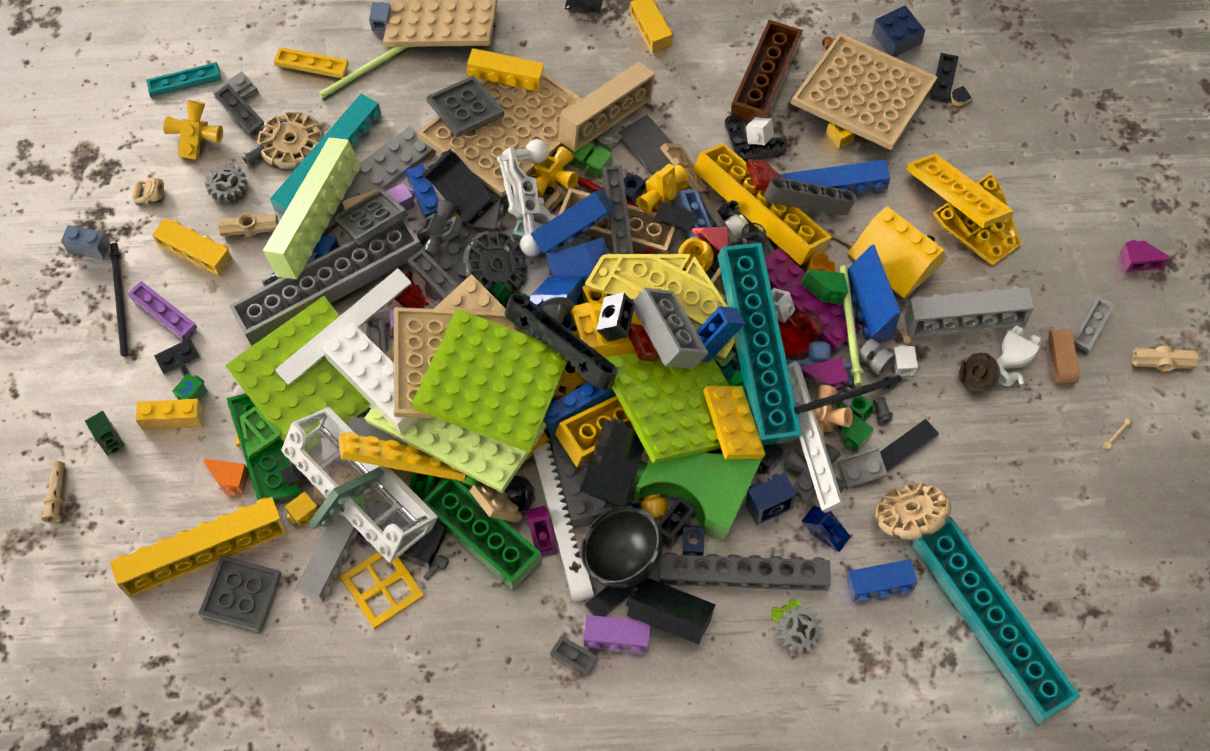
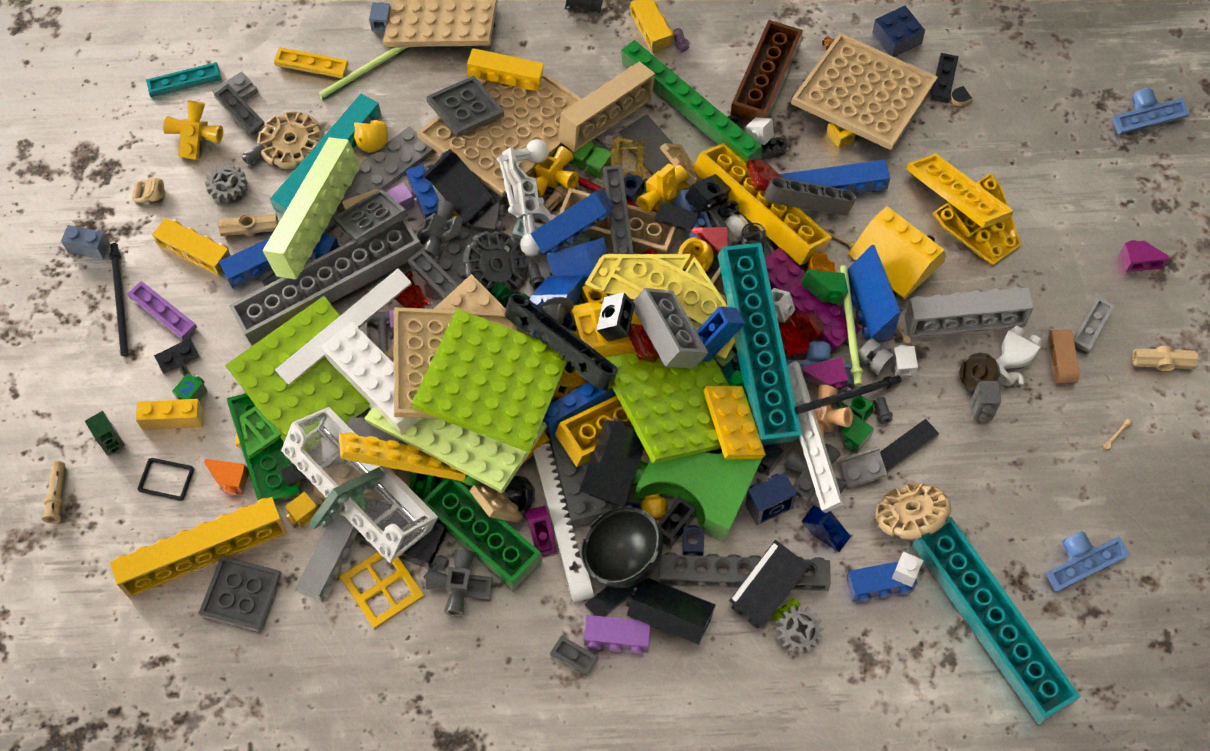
none -> black piece [137,458,194,500]
none -> blue brick [219,238,273,288]
none -> yellow piece [354,120,388,153]
none -> dark grey brick [426,549,493,617]
none -> dark grey pin [527,263,545,288]
none -> clear yellow tile [611,138,644,178]
none -> green brick [621,40,762,167]
none -> clear purple pin [673,28,690,52]
none -> black brick [685,174,731,213]
none -> black panel [729,540,811,628]
none -> white brick [892,552,923,587]
none -> dark grey brick [971,381,1001,422]
none -> medium blue plate [1045,531,1130,592]
none -> medium blue plate [1112,88,1189,135]

